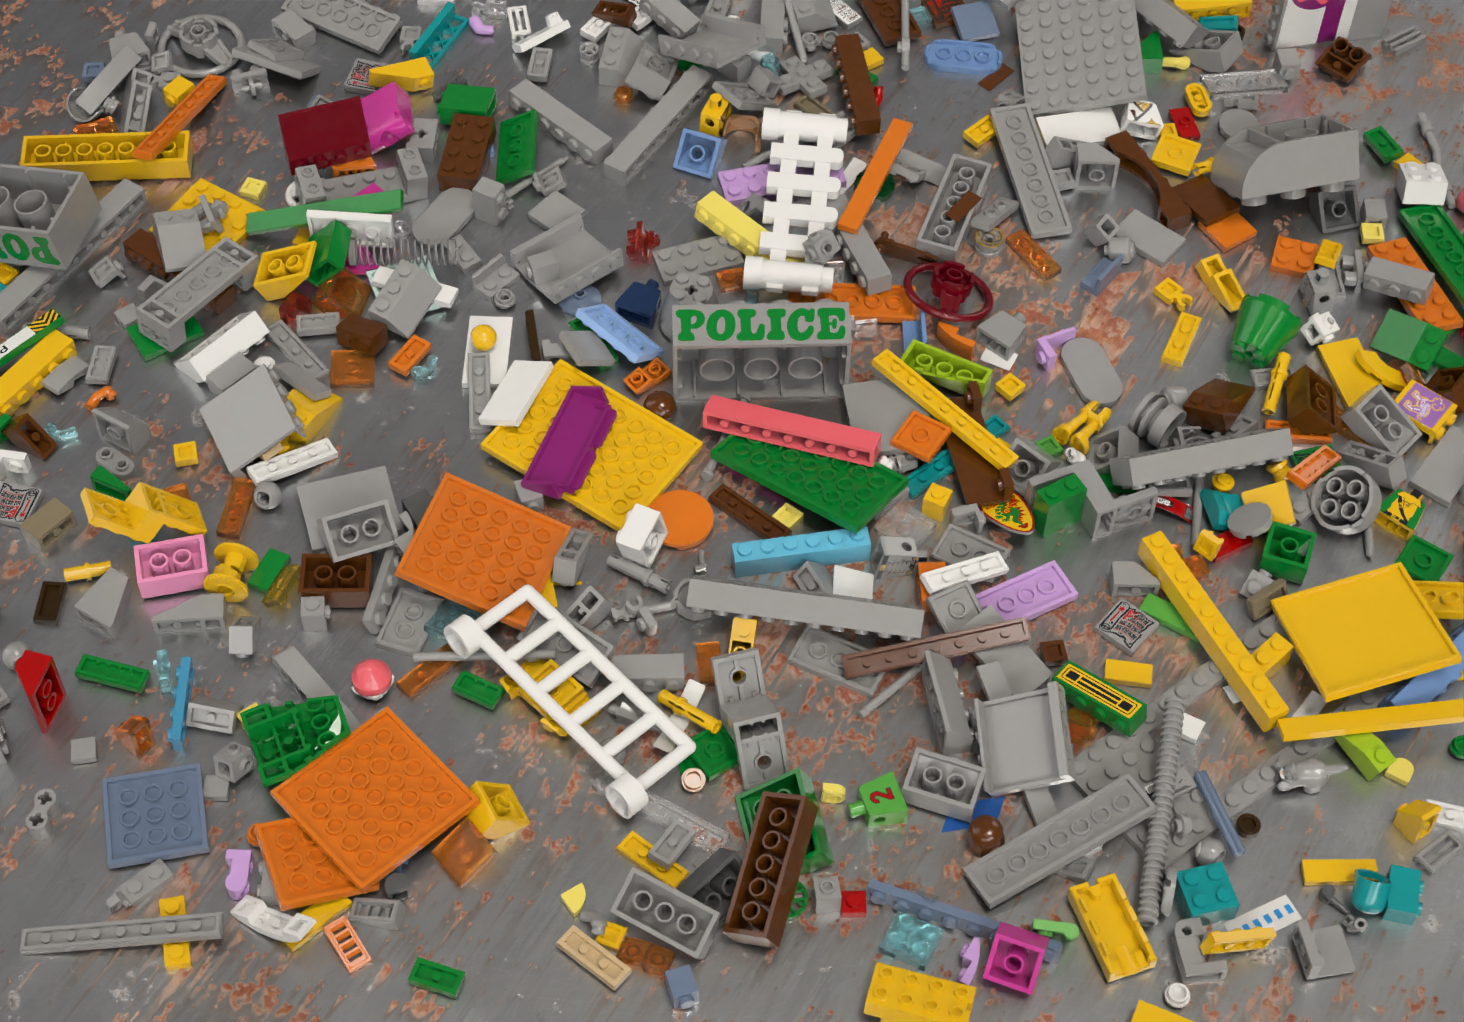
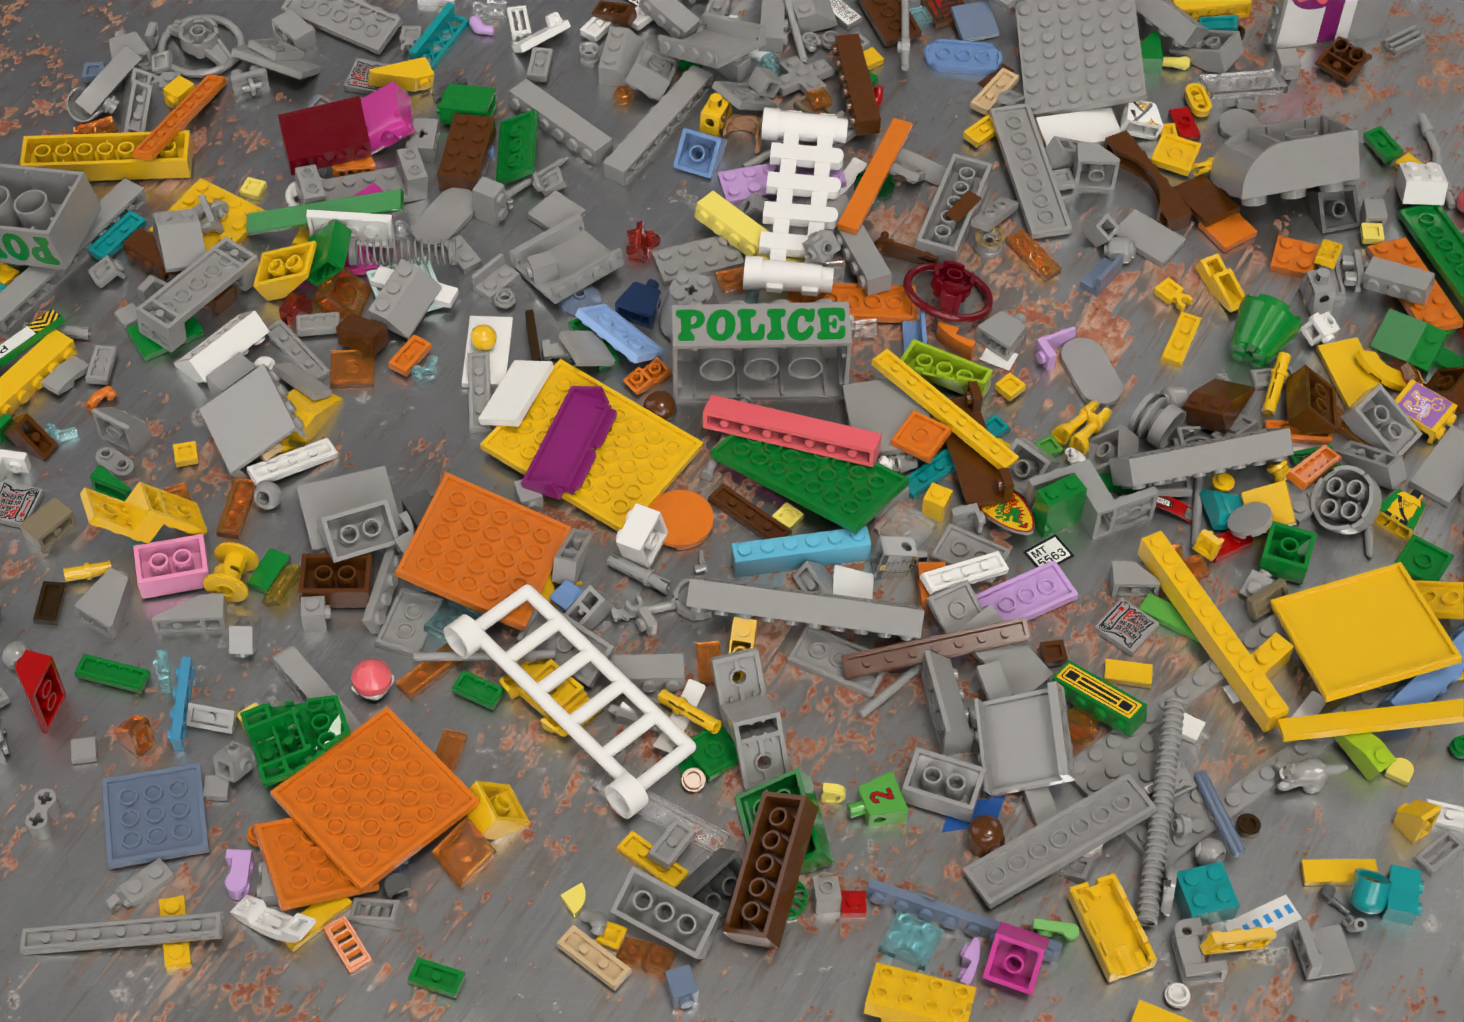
none -> teal plate [87,210,147,261]
none -> clear orange tile [435,728,468,773]
none -> medium blue panel [549,579,584,613]
none -> clear orange plate [805,87,833,112]
none -> tan plate [970,68,1020,116]
none -> sticker [1023,534,1074,568]

